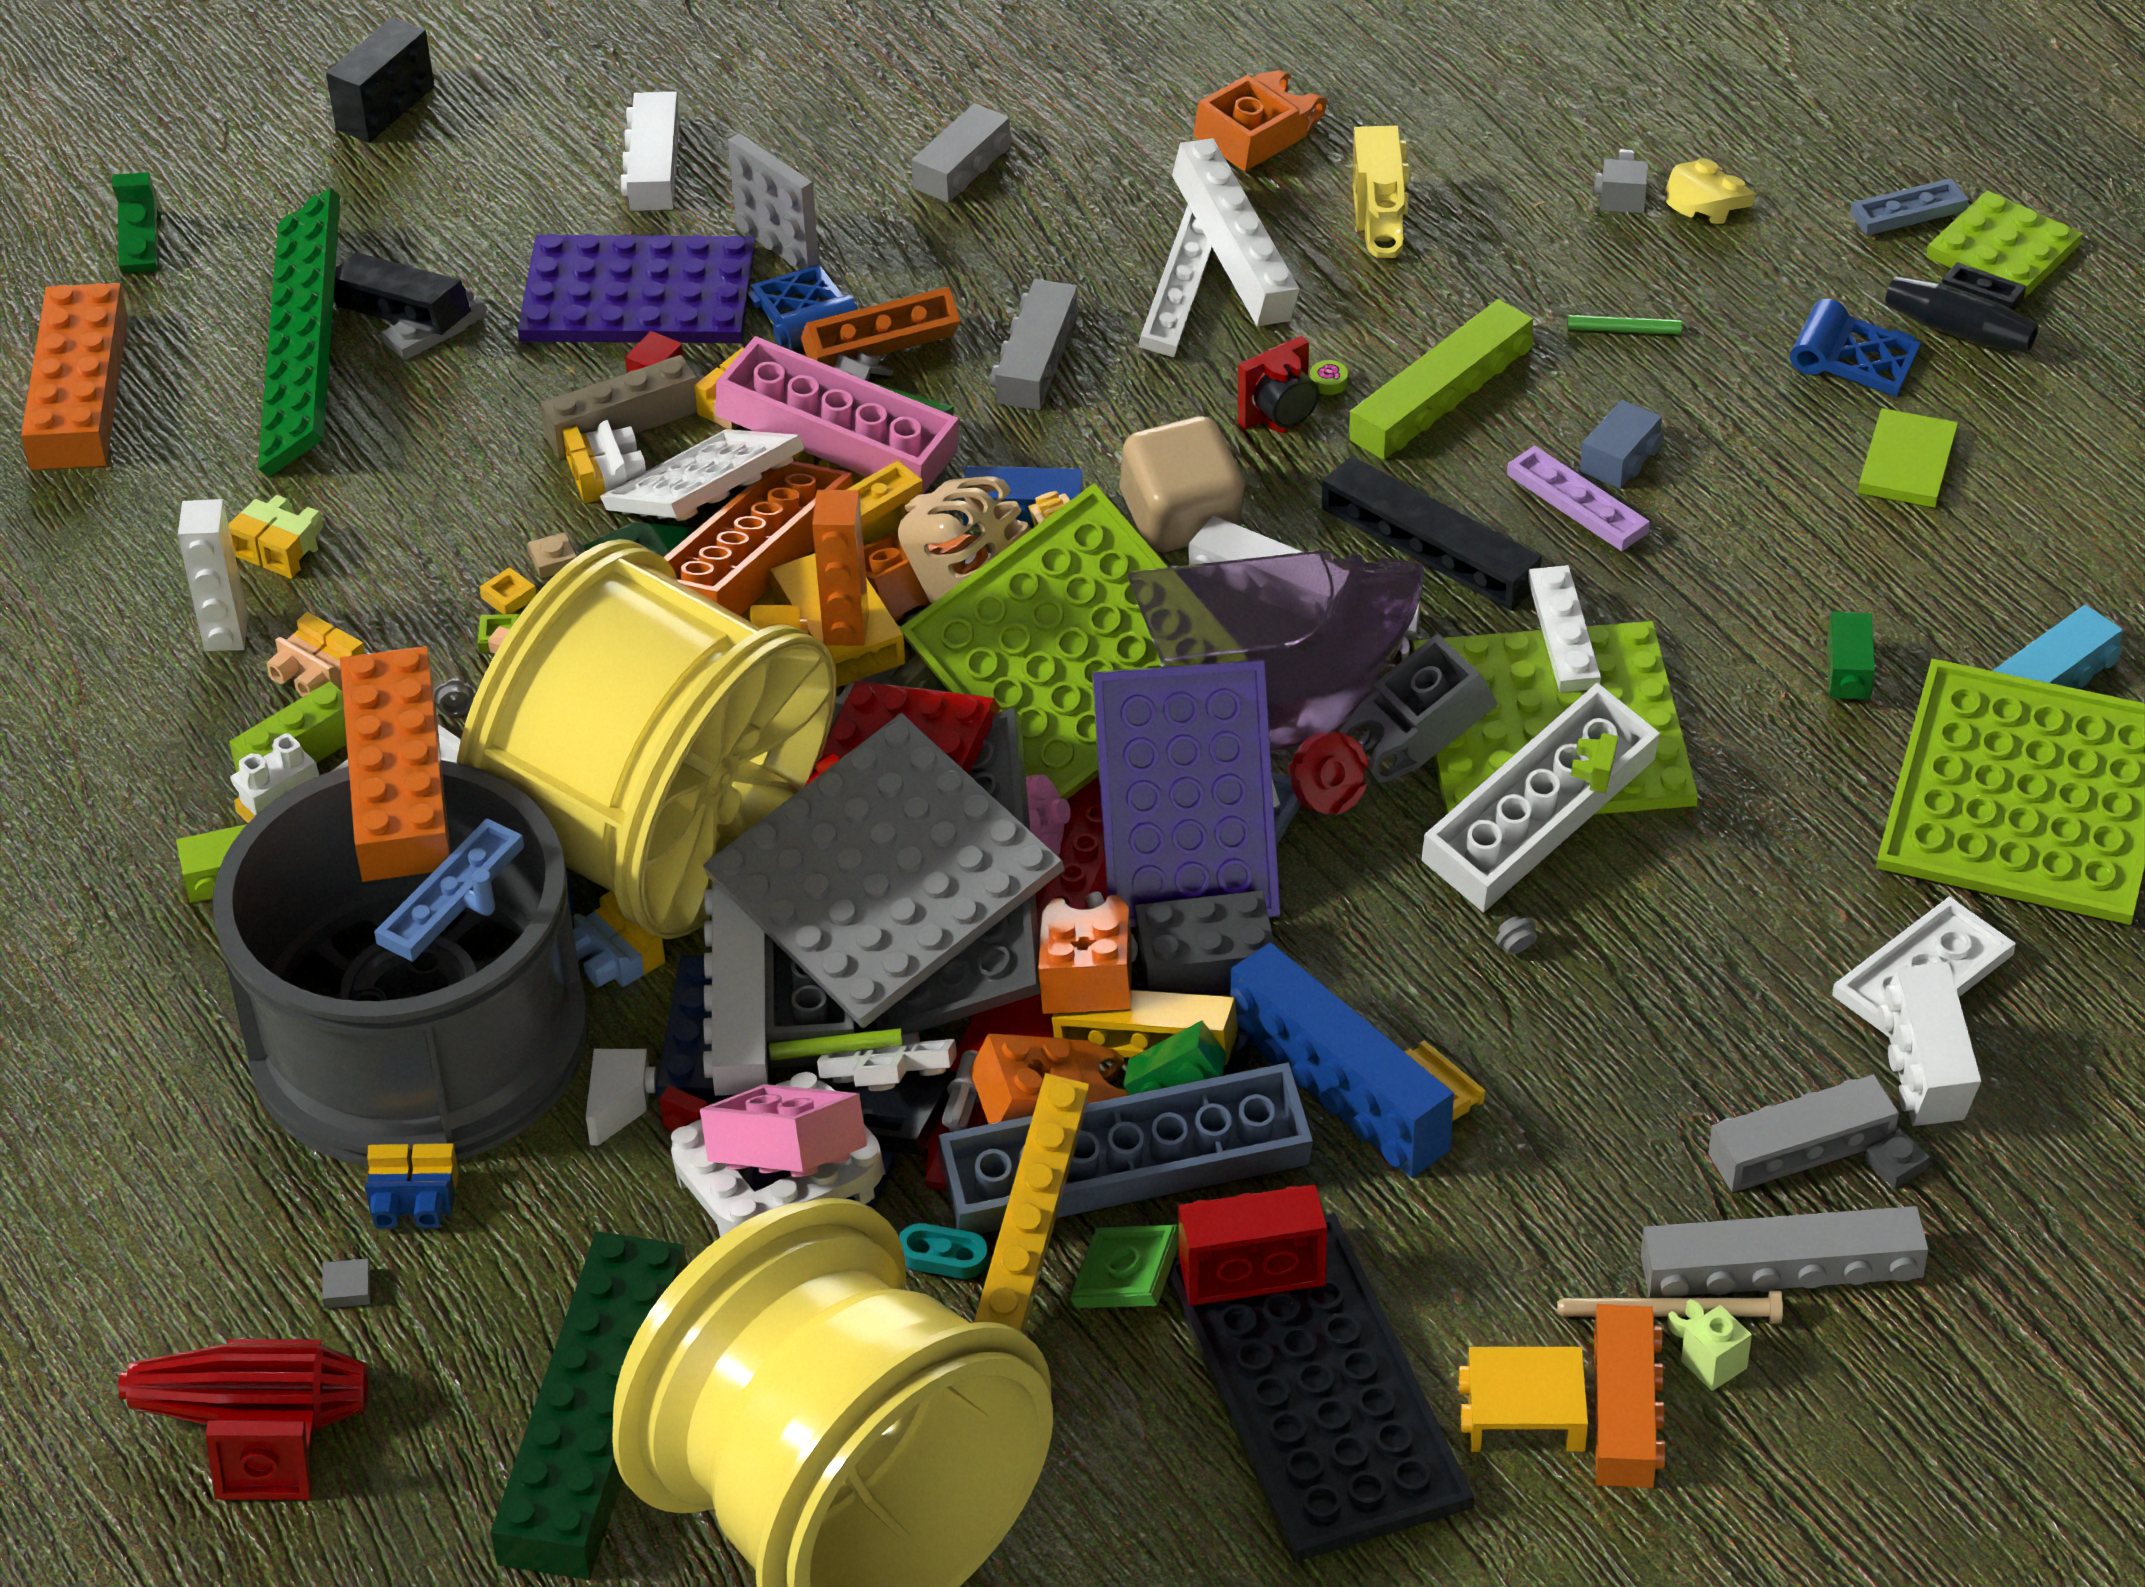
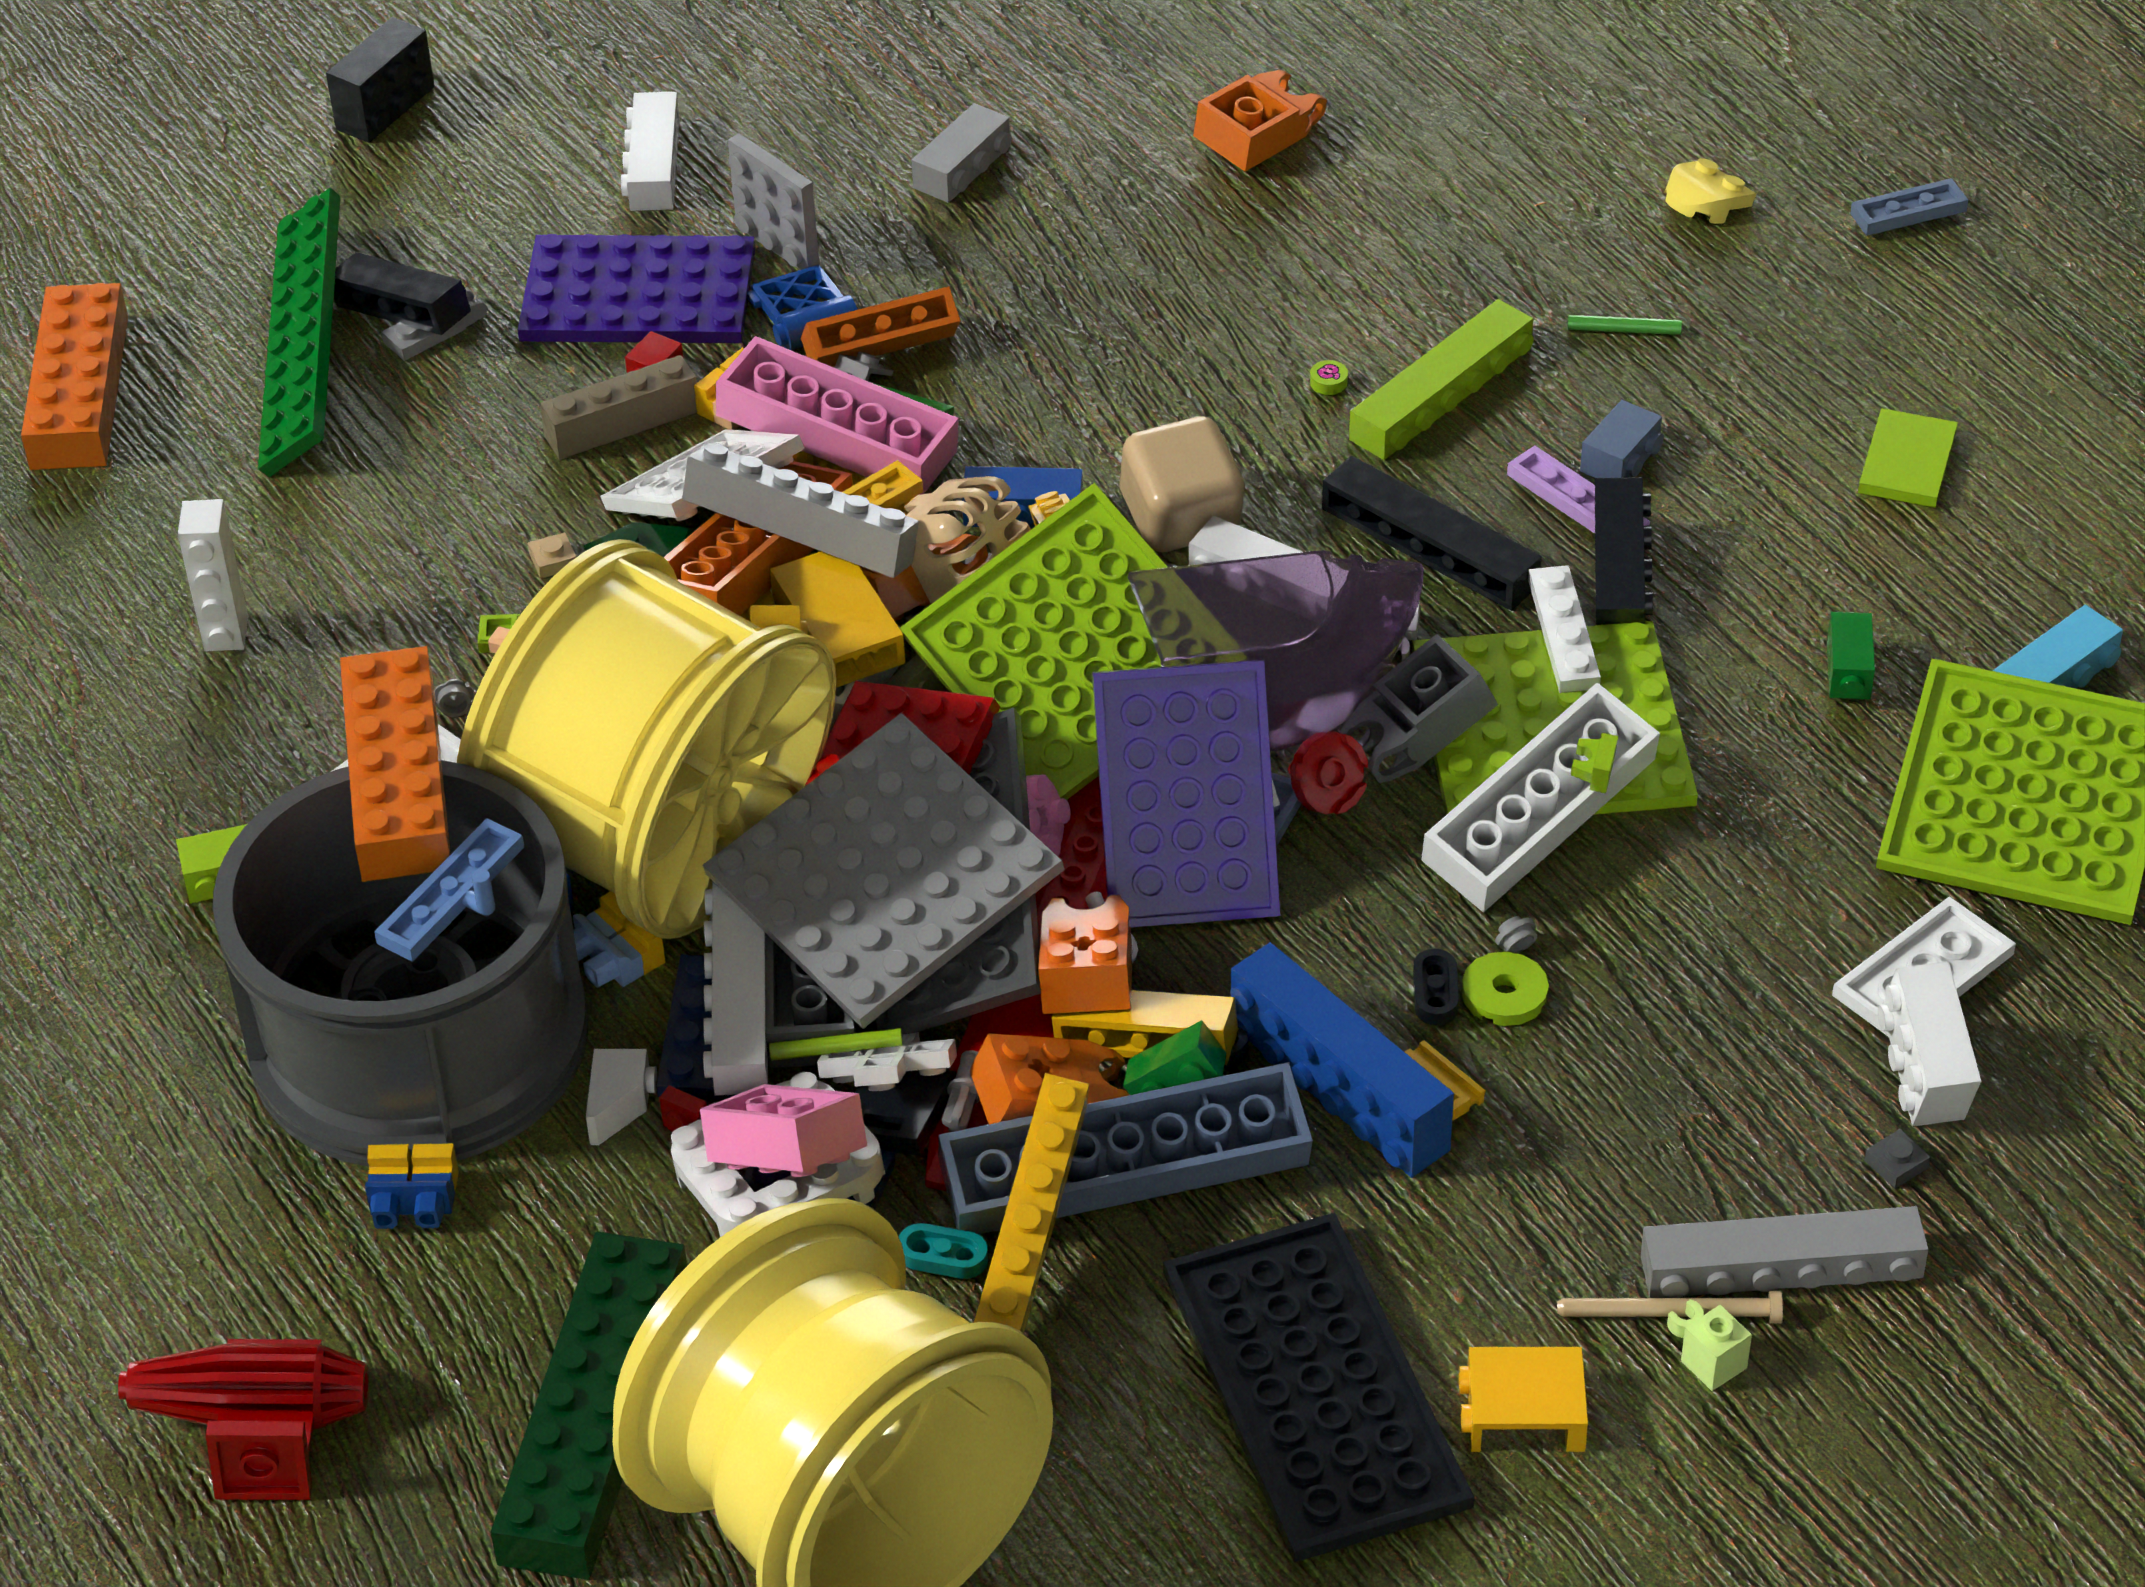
green bracket [112,172,162,273] -> none
hips [229,495,324,579] -> none
lime brick [229,681,347,773] -> none
white hips [230,733,319,823] -> none
light nougat hips [266,612,365,697] -> none
light grey tile [322,1258,371,1309] -> none
yellow plate [479,567,537,614] -> none
hips [562,420,646,504] -> none
orange brick [812,490,869,646] -> none
light grey brick [990,279,1078,410] -> none
bright green plate [1070,1225,1179,1308] -> none
dark grey brick [1135,890,1275,996] -> none
white plate [1138,205,1212,357] -> none
white brick [1172,138,1300,326] -> none
red brick [1178,1184,1327,1306] -> none
piece [1238,336,1320,433] -> none
light yellow brick [1352,126,1409,258] -> none
light grey brick [1594,149,1648,213] -> none
orange brick [1594,1304,1665,1488] -> none
light grey brick [1708,1074,1899,1193] -> none
blue piece [1790,299,1921,397] -> none
black plate [1885,262,2039,353] -> none
lime plate [1926,190,2083,298] -> none
none -> light grey brick [682,443,919,578]
none -> black plate [1413,949,1459,1025]
none -> lime tile [1461,951,1549,1026]
none -> black brick [1595,477,1653,625]

